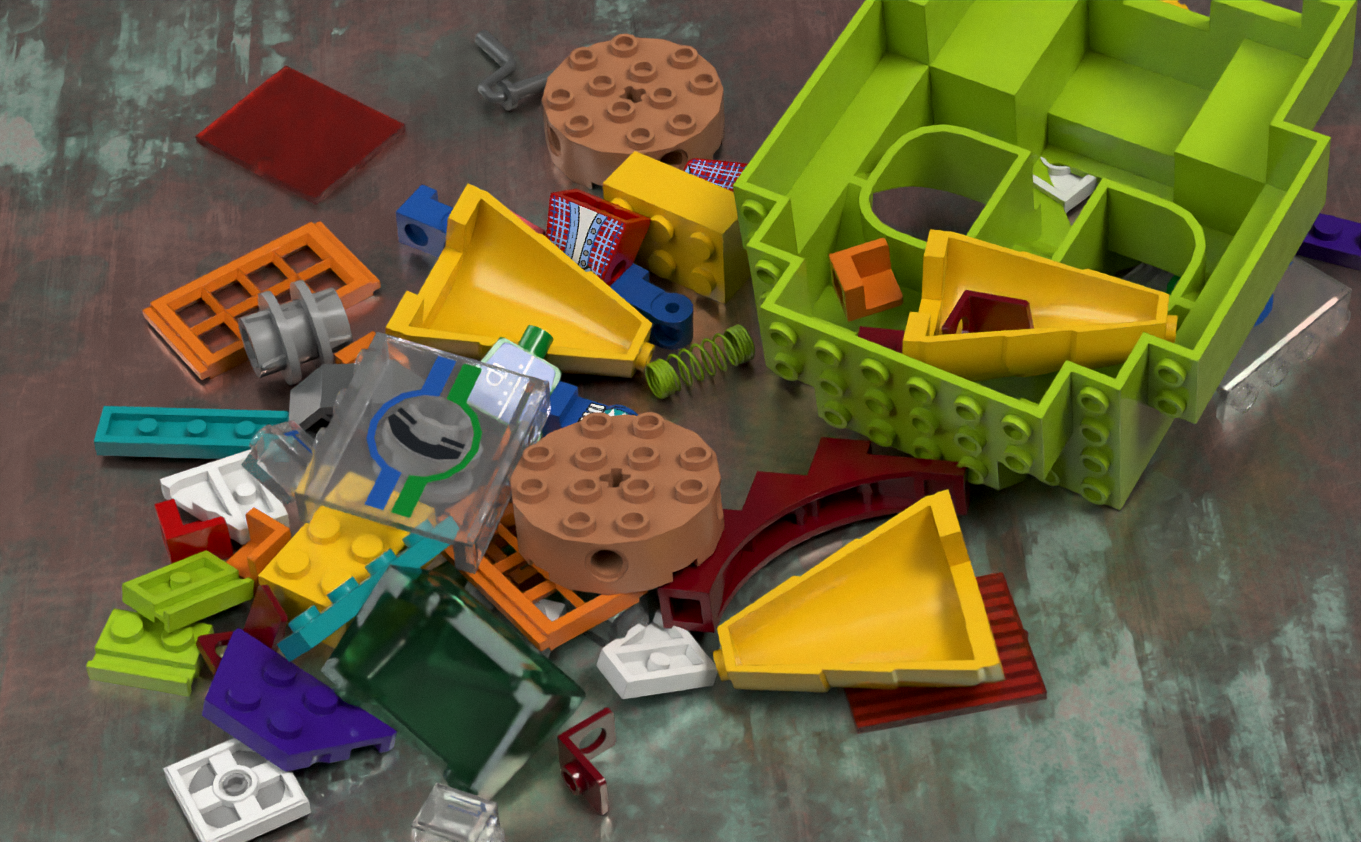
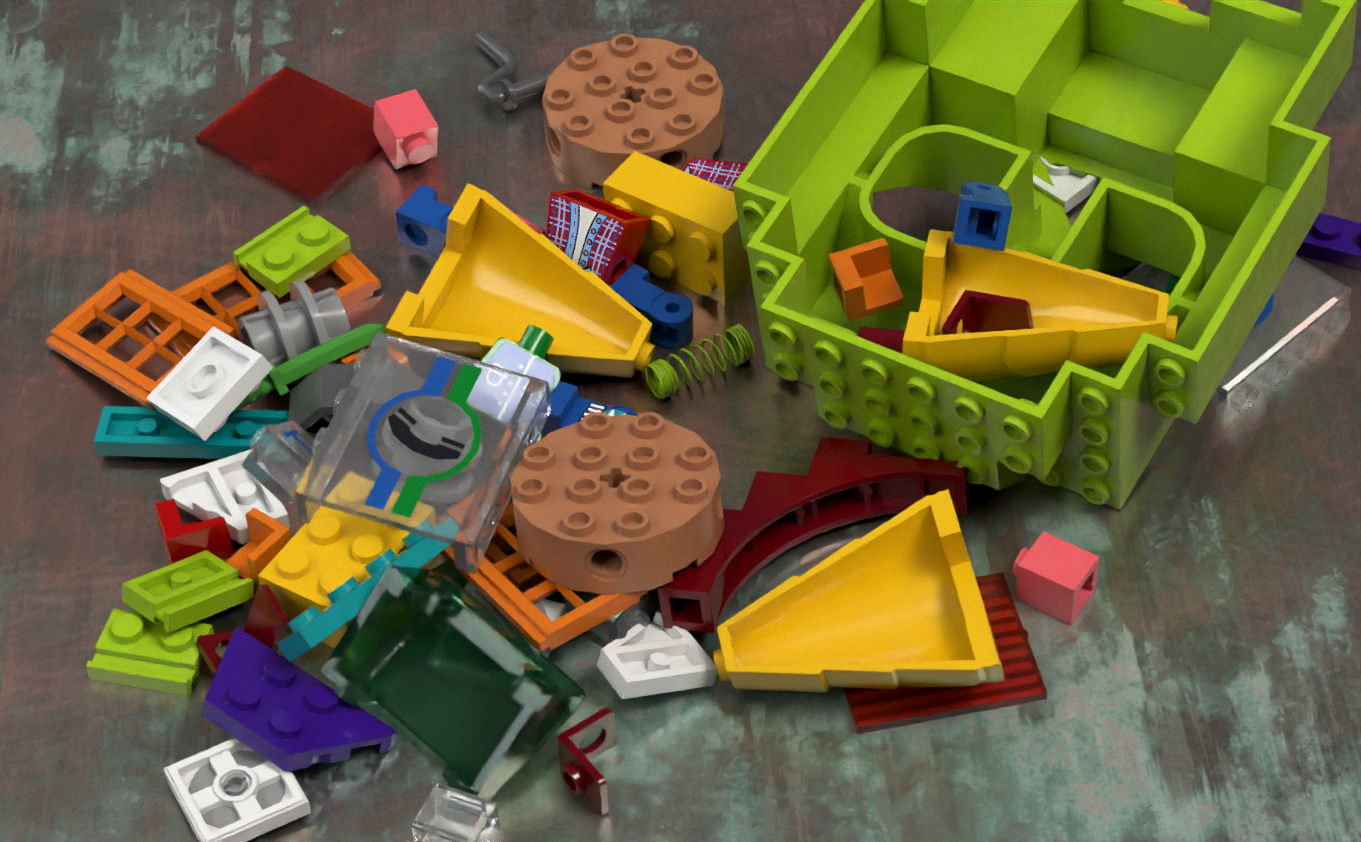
none -> orange piece [45,269,238,410]
none -> white hinge [146,326,274,441]
none -> bright green sword [231,323,387,414]
none -> lime plate [233,205,351,298]
none -> coral brick [373,89,439,169]
none -> blue leg [952,181,1012,251]
none -> coral brick [1012,531,1100,625]

